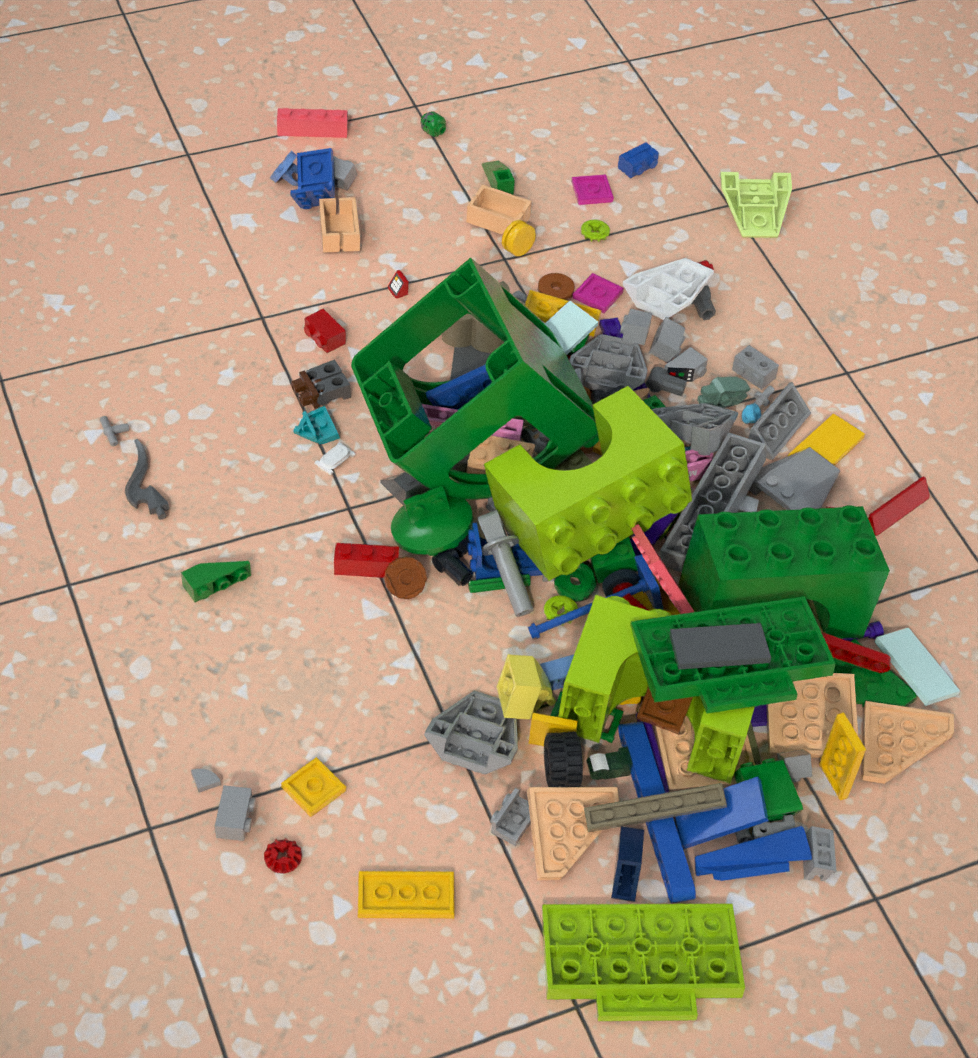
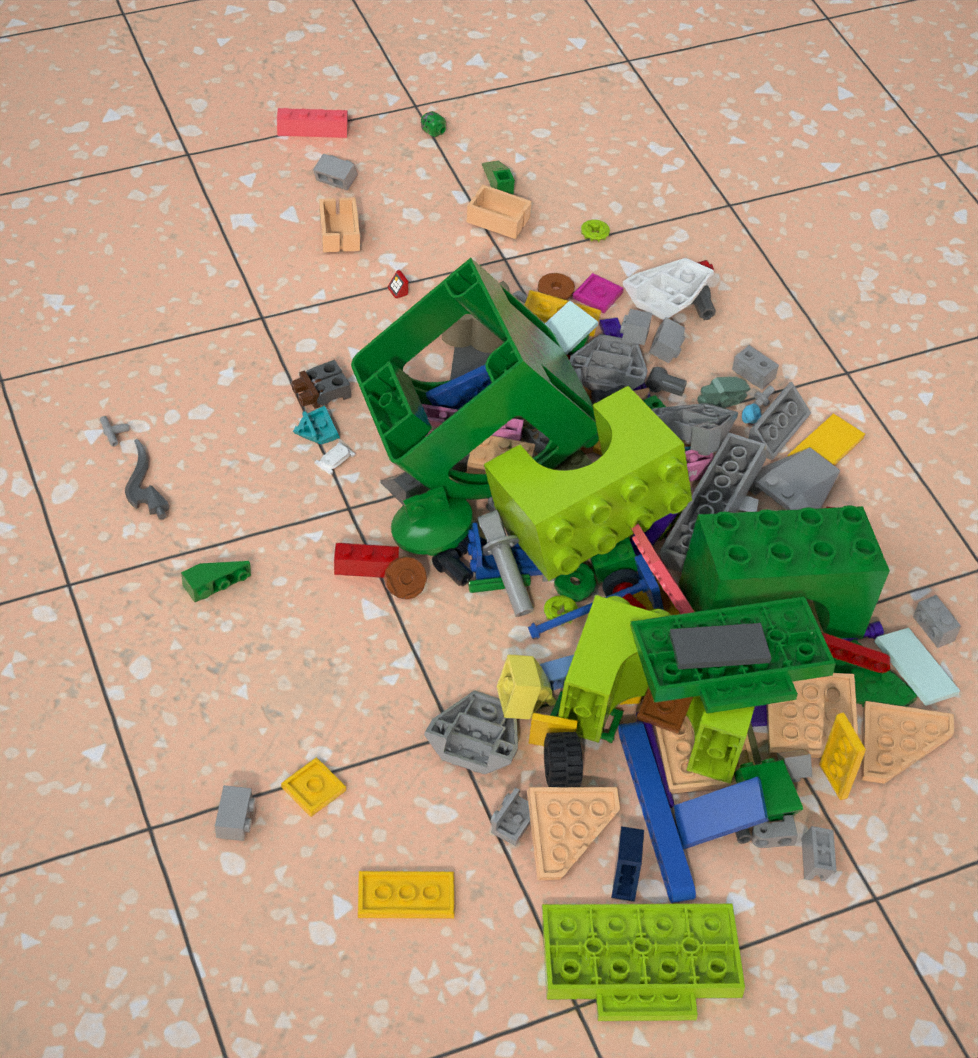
light grey tile [191,769,221,792] -> none
red gear [264,837,302,874] -> none
medium blue tile [270,150,298,186] -> none
blue bracket [290,148,335,209] -> none
red brick [304,309,346,353] -> none
yellow head [502,220,536,256] -> none
dark pink tile [571,174,614,205] -> none
dark tan tile [584,783,727,832] -> none
clear green leg [586,747,633,780] -> none
blue brick [618,142,659,178] -> none
light grey slope [664,347,708,382] -> none
blue wedge [695,826,812,881] -> none
yellowish green wedge [720,172,792,238] -> none
red slope [868,476,930,536] -> none
none -> light grey brick [913,595,961,648]

